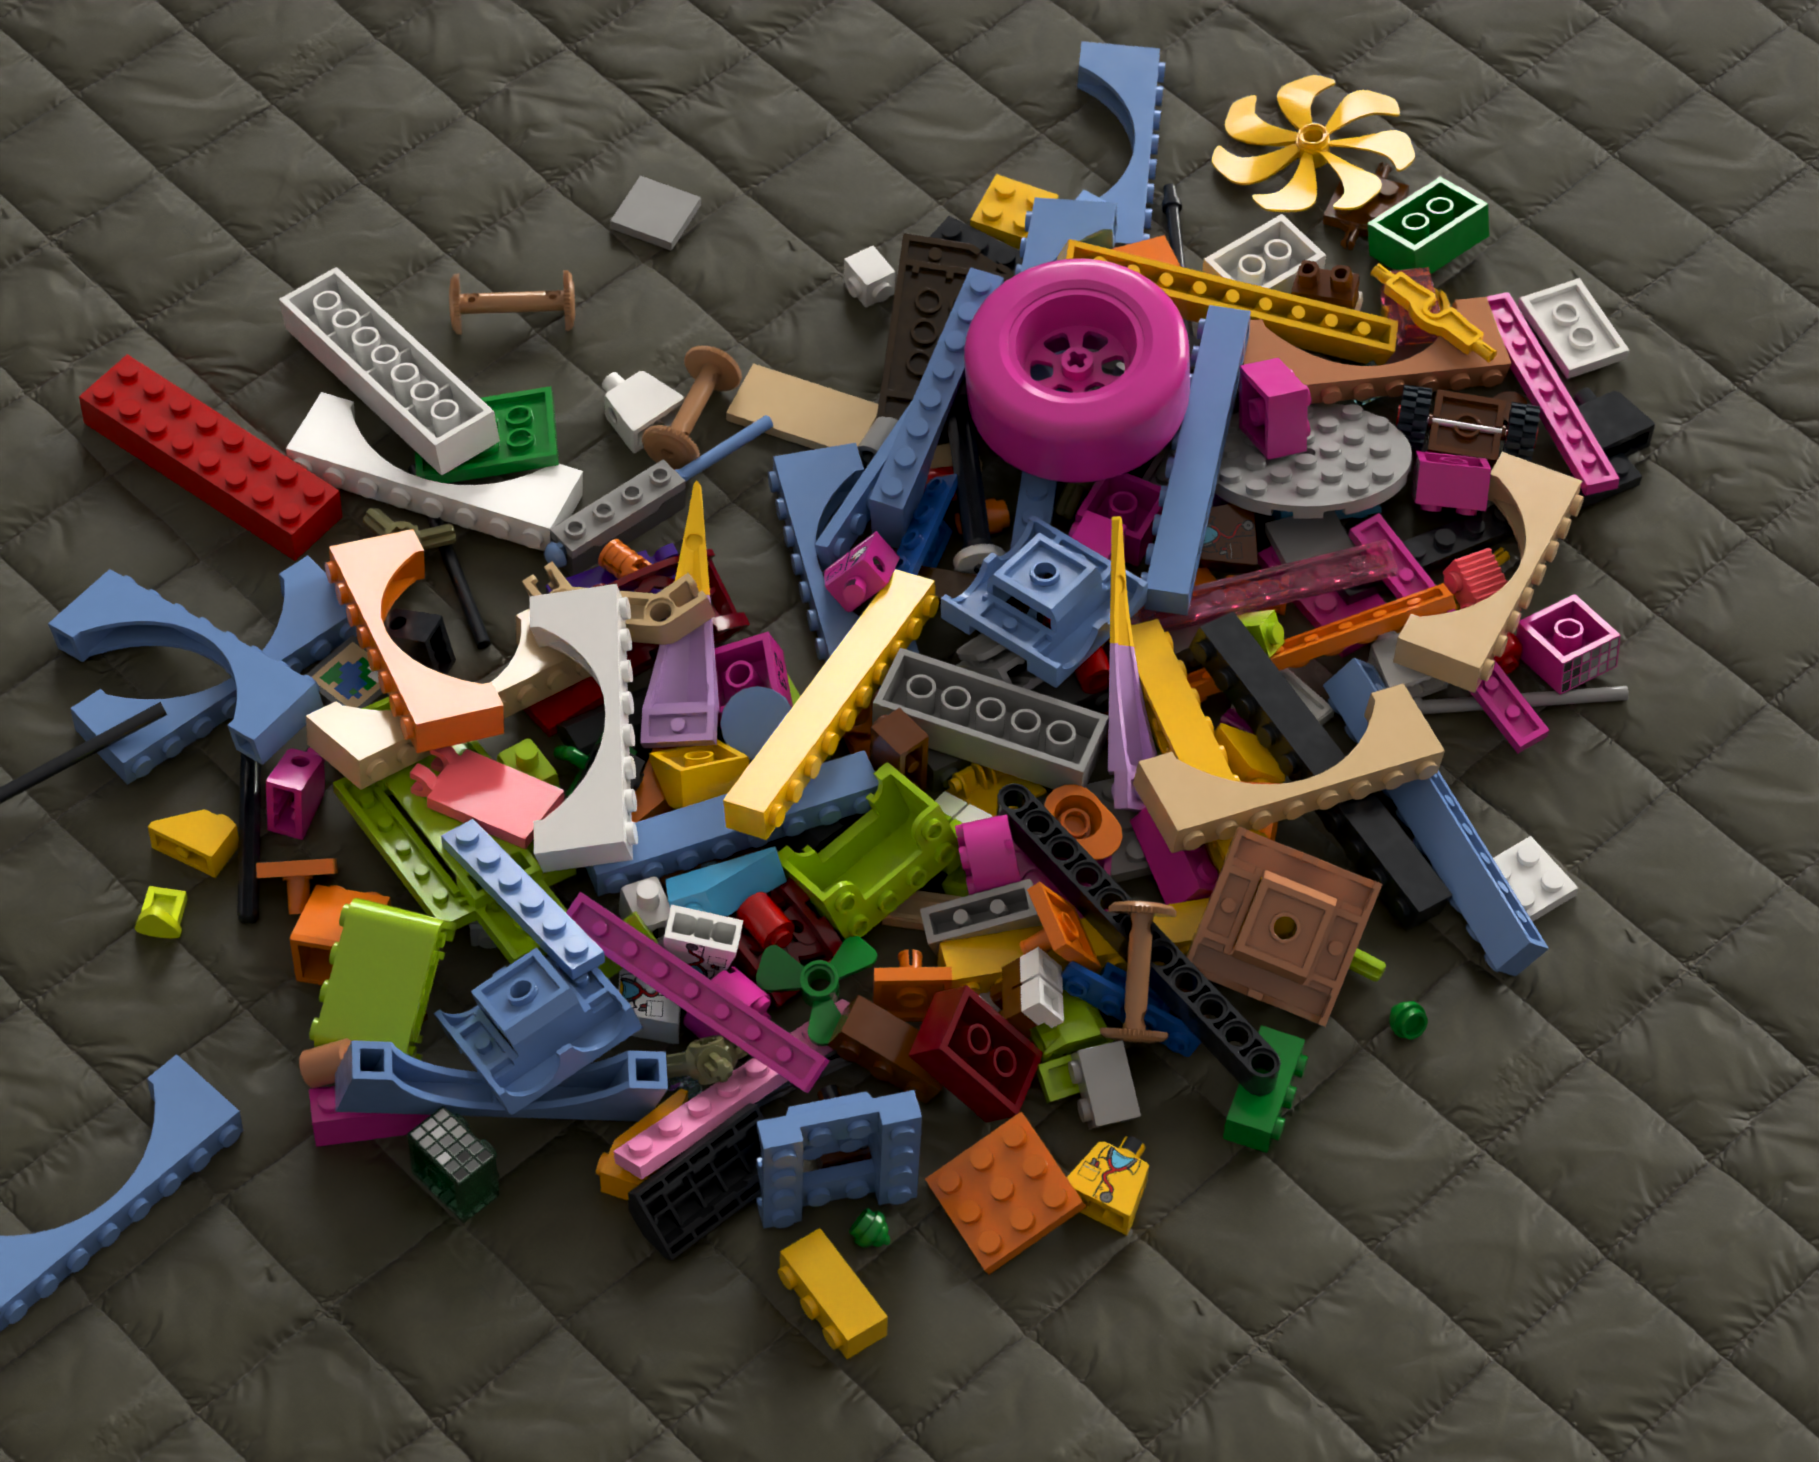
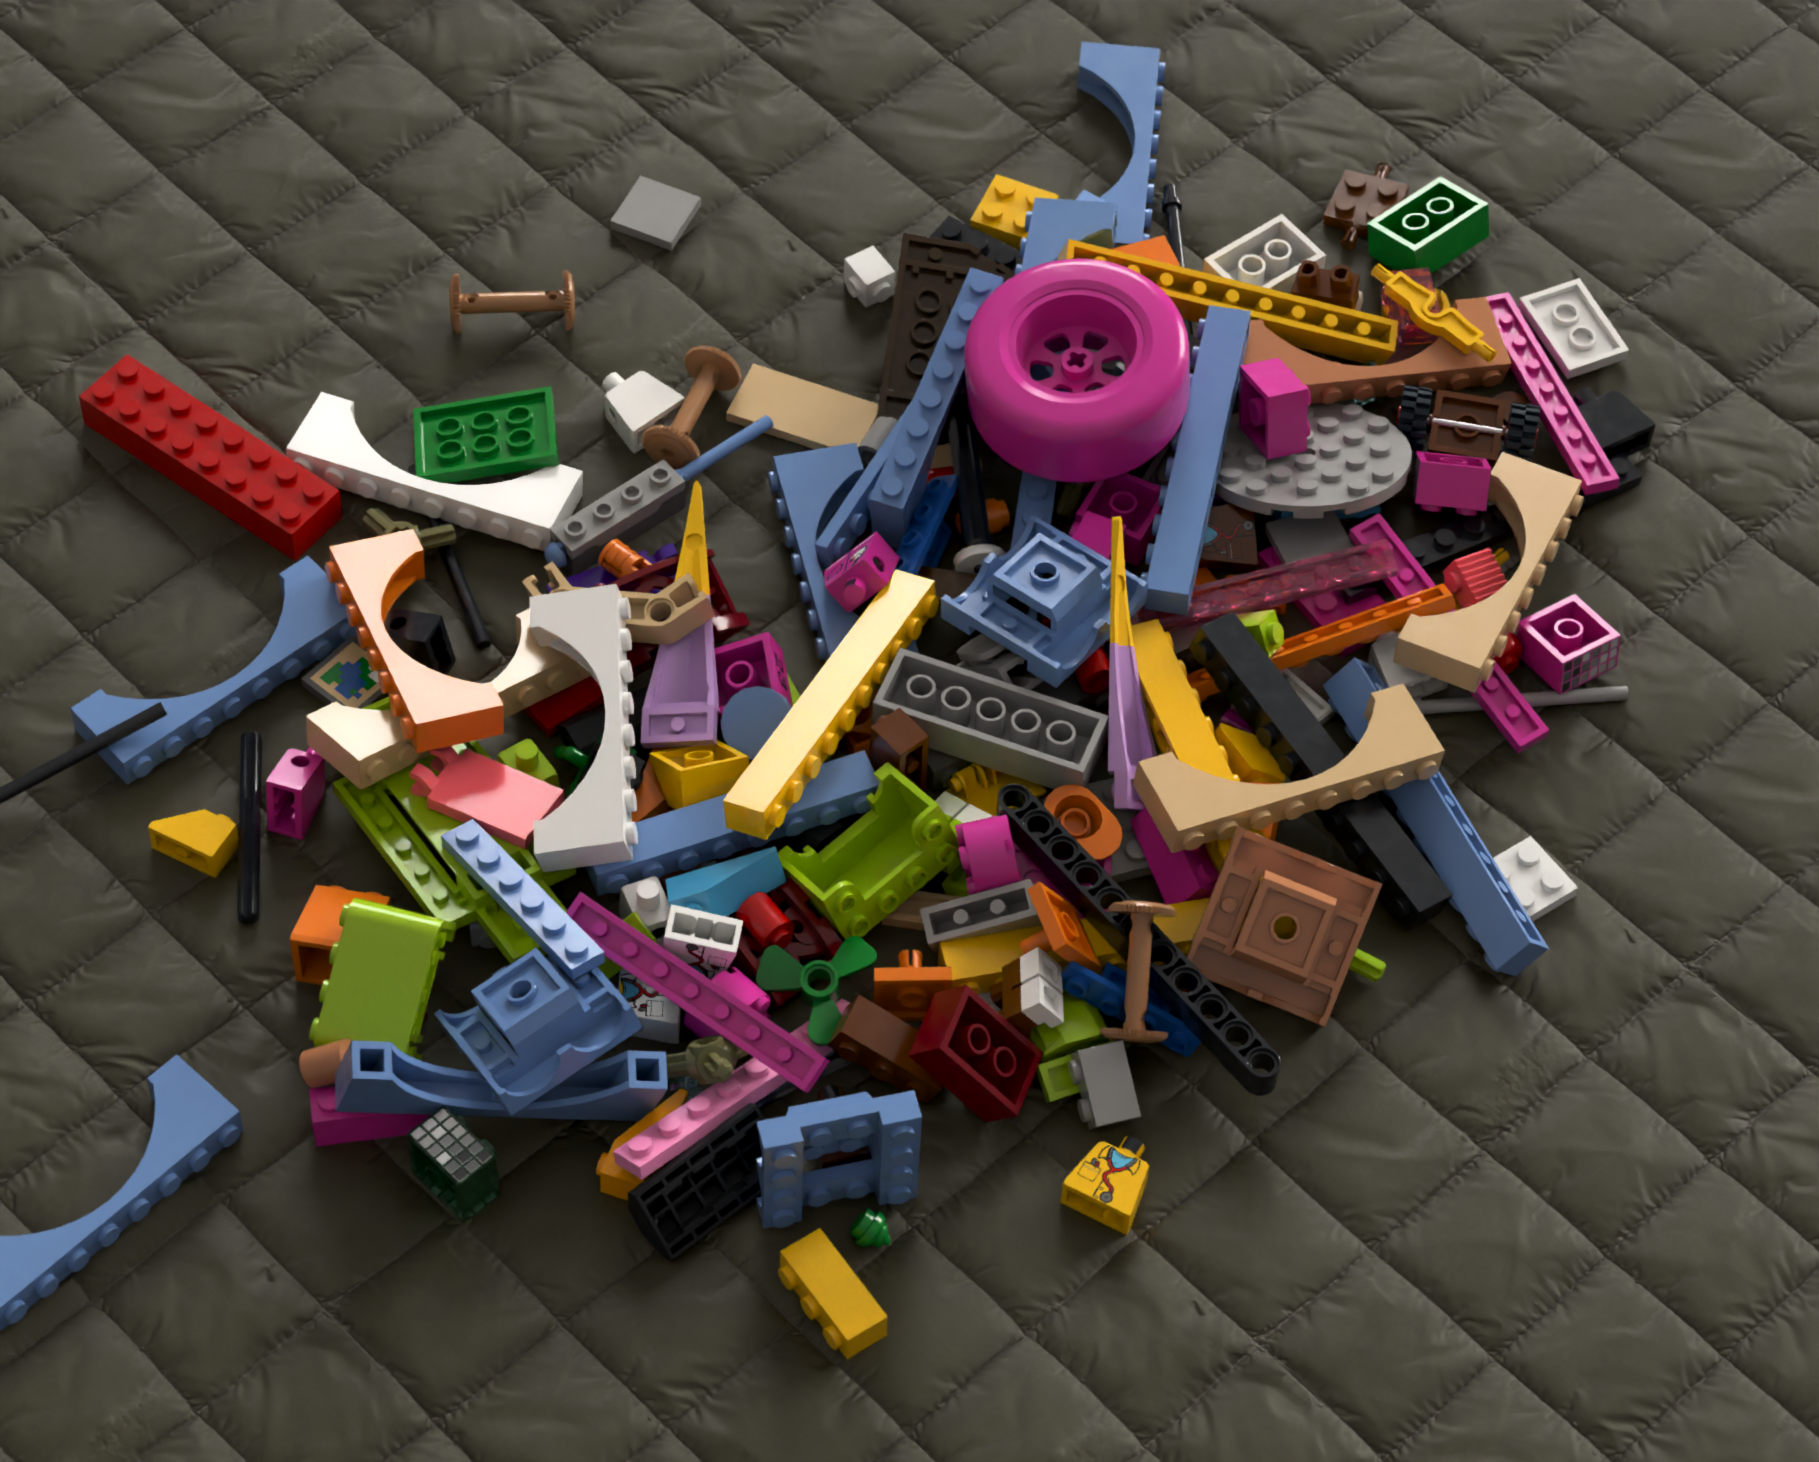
medium blue arch [48,569,324,765] -> none
neon yellow tile [135,886,188,939] -> none
orange tile [256,858,338,914] -> none
white brick [279,267,500,475] -> none
orange plate [925,1111,1086,1275] -> none
yellow piece [1212,75,1415,212] -> none
green brick [1223,1025,1309,1153] -> none
green plate [1389,1001,1428,1039] -> none

